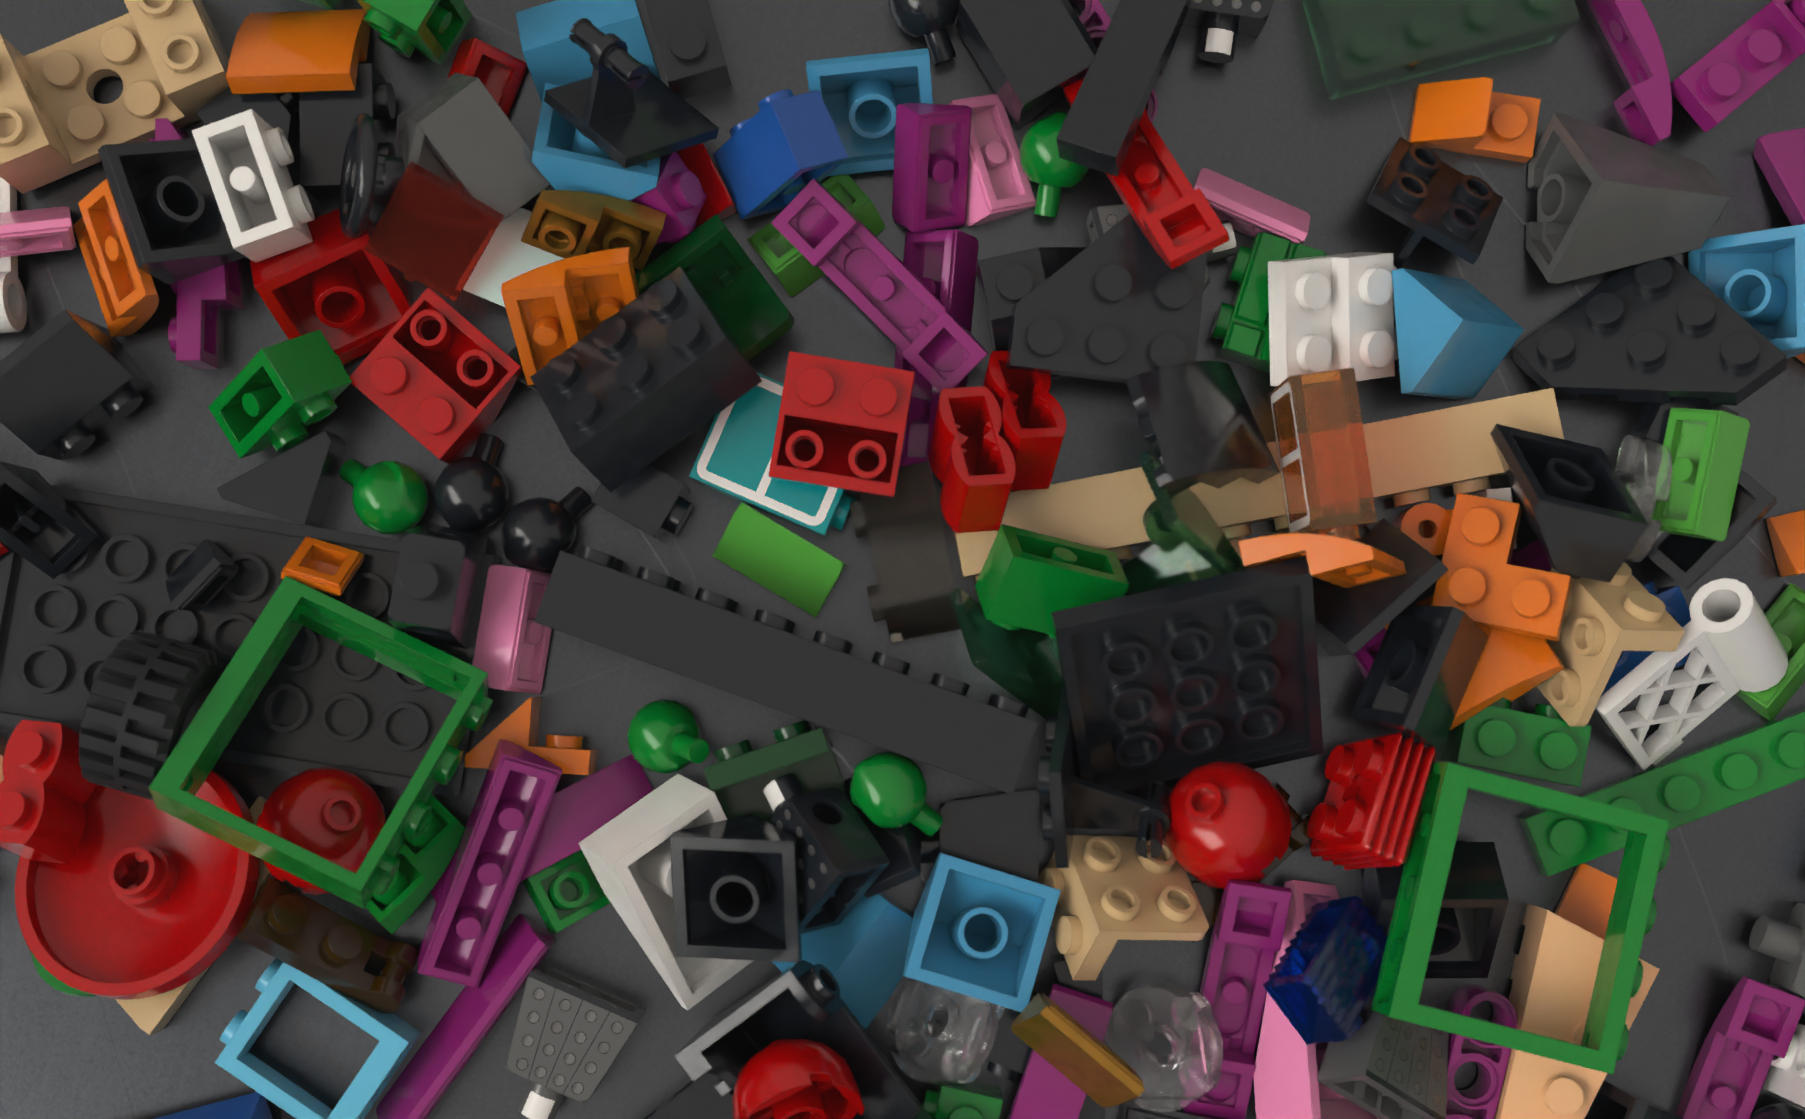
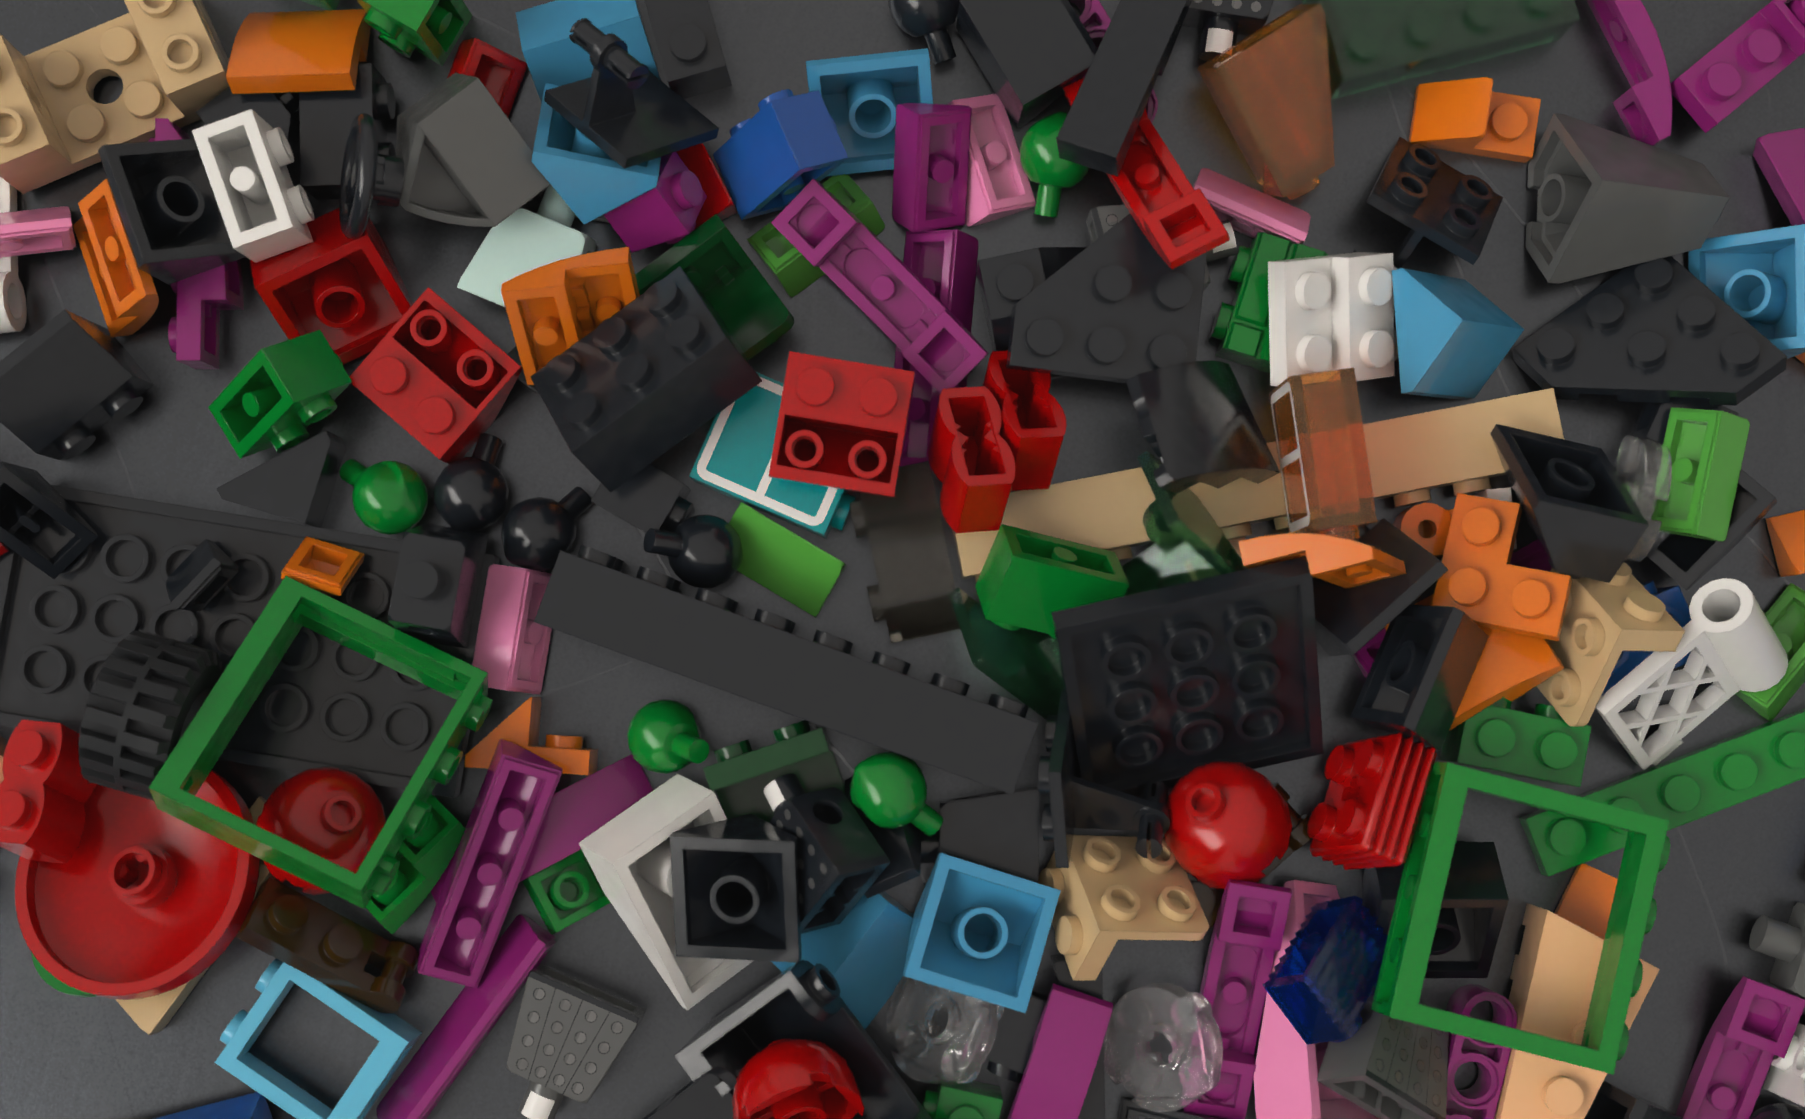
clear red piece [364,161,504,302] -> none
pearl gold slope [521,190,666,271] -> none
pearl gold slope [1011,992,1145,1108] -> none
none -> black piece [643,514,743,588]
none -> clear orange slope [1197,3,1335,200]

